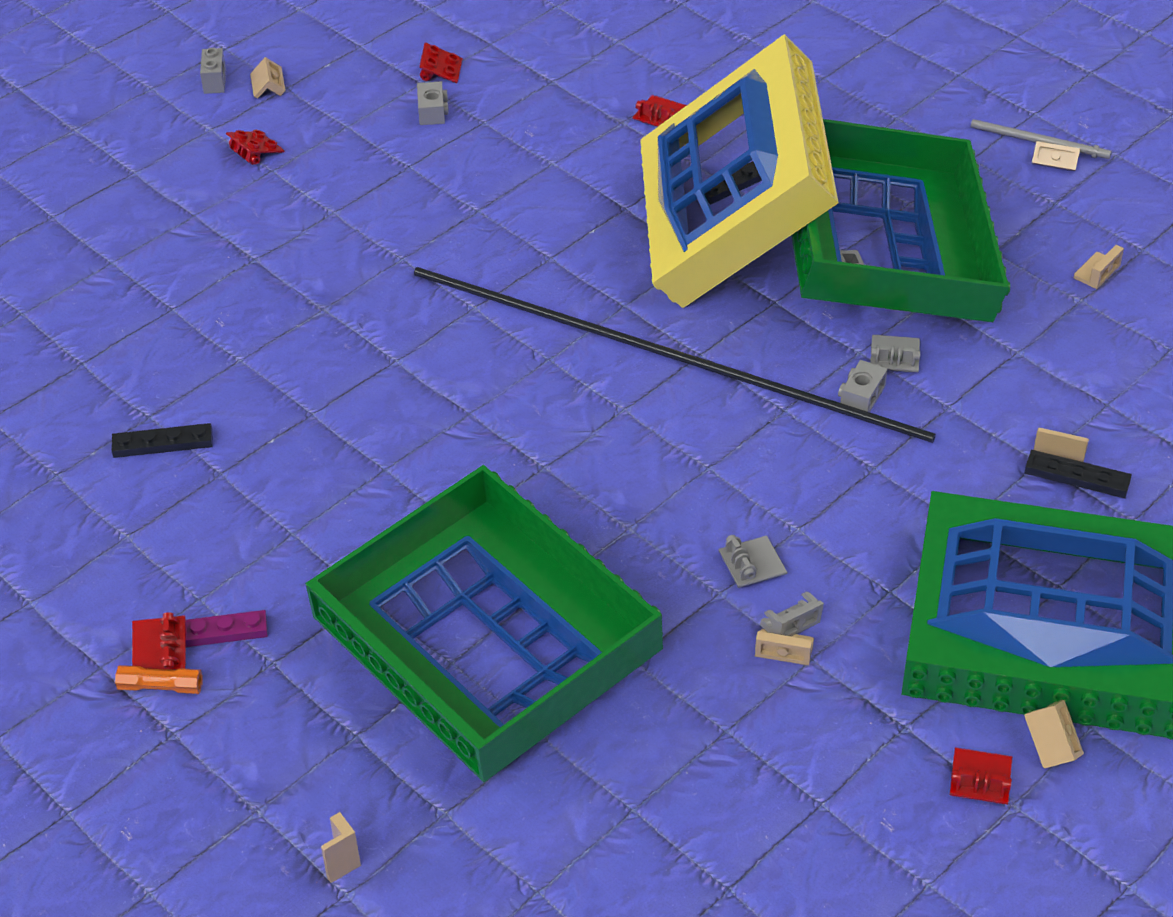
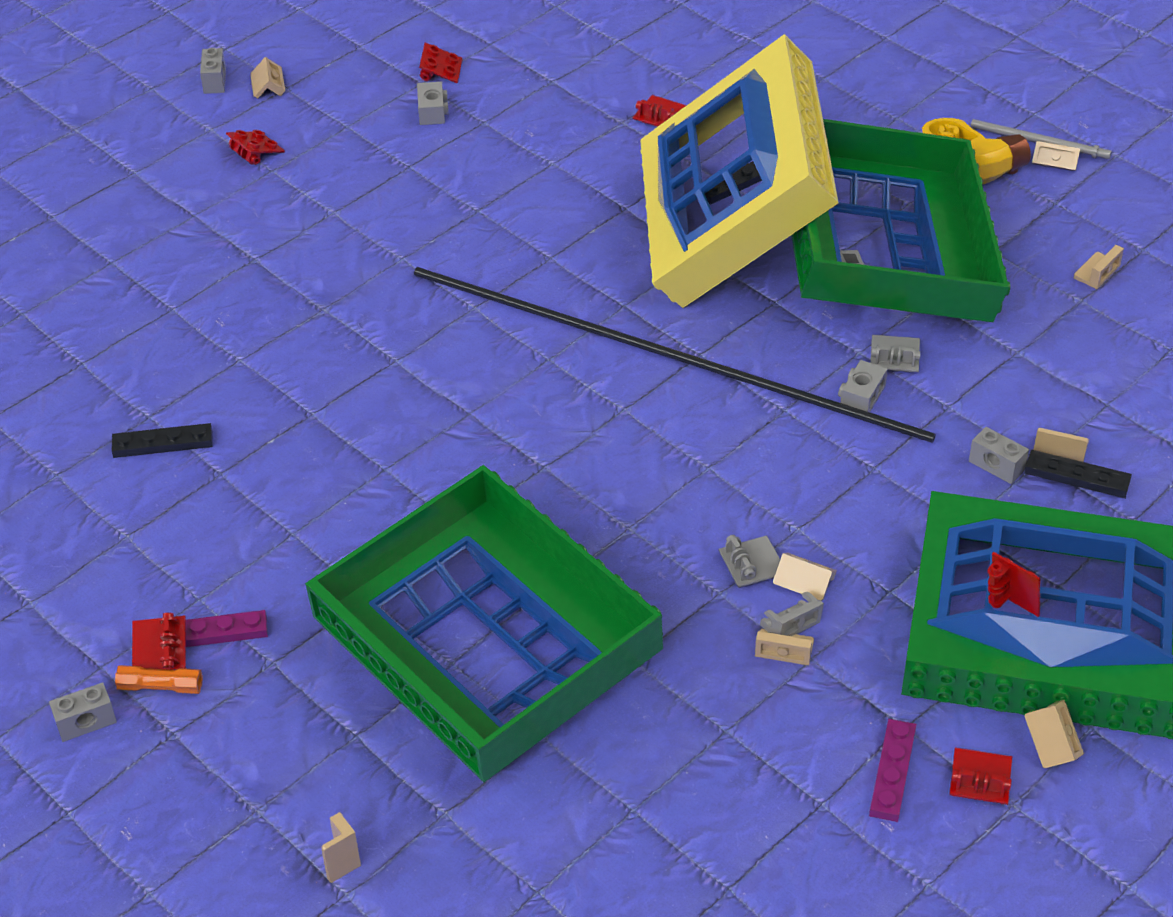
none -> light grey brick [49,682,117,742]
none -> tan panel [773,553,837,601]
none -> magenta plate [869,718,916,822]
none -> yellow piece [922,118,1031,185]
none -> light grey brick [969,427,1029,484]
none -> red hinge [988,552,1040,617]

